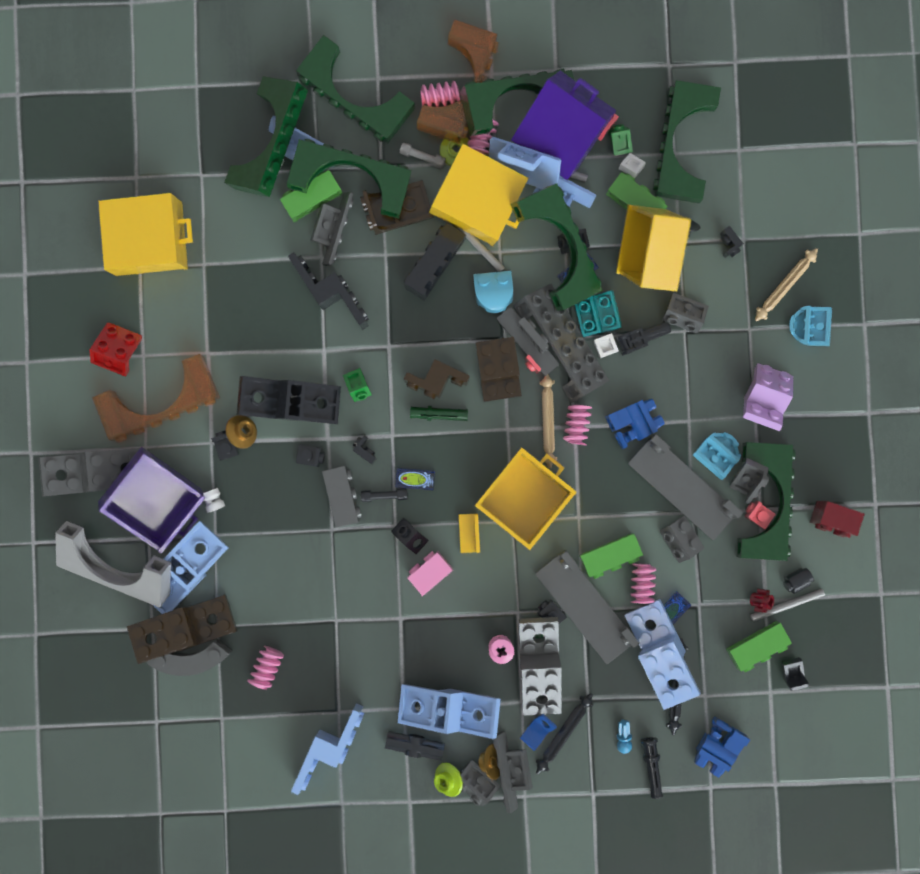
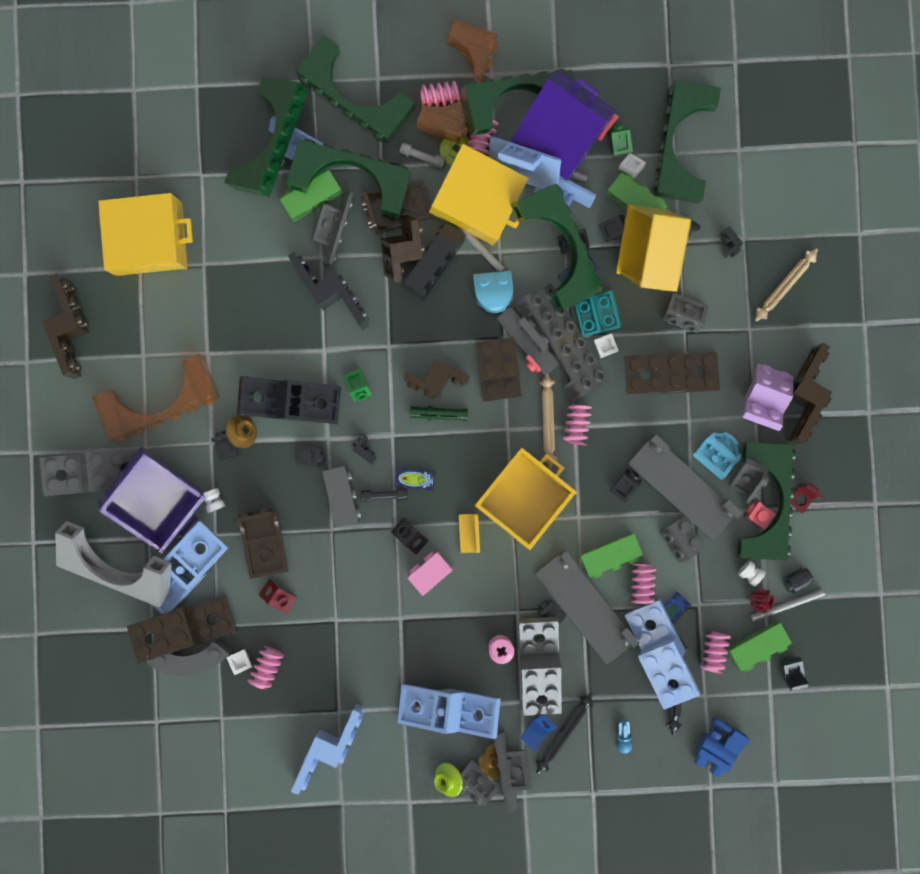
red bracket [90,322,142,377] -> none
black piece [385,731,445,761] -> none
blue hips [605,399,665,449] -> none
black connector [615,322,671,356] -> none
black pin [640,737,663,799] -> none
medium azure slope [790,306,832,346] -> none
dark red brick [809,501,865,538] -> none
none -> dark brown bracket [42,274,89,379]
none -> white plate [227,649,253,675]
none -> dark brown bracket [234,508,289,579]
none -> dark red bracket [259,579,297,614]
none -> dark brown bracket [380,215,424,283]
none -> black bracket [599,215,626,242]
none -> black bracket [610,469,642,503]
none -> dark brown bracket [624,352,720,395]
none -> bright pink piece [700,631,731,674]
none -> white wheel [738,560,766,586]
none -> dark brown bracket [787,343,832,444]
none -> dark red bracket [790,483,823,513]

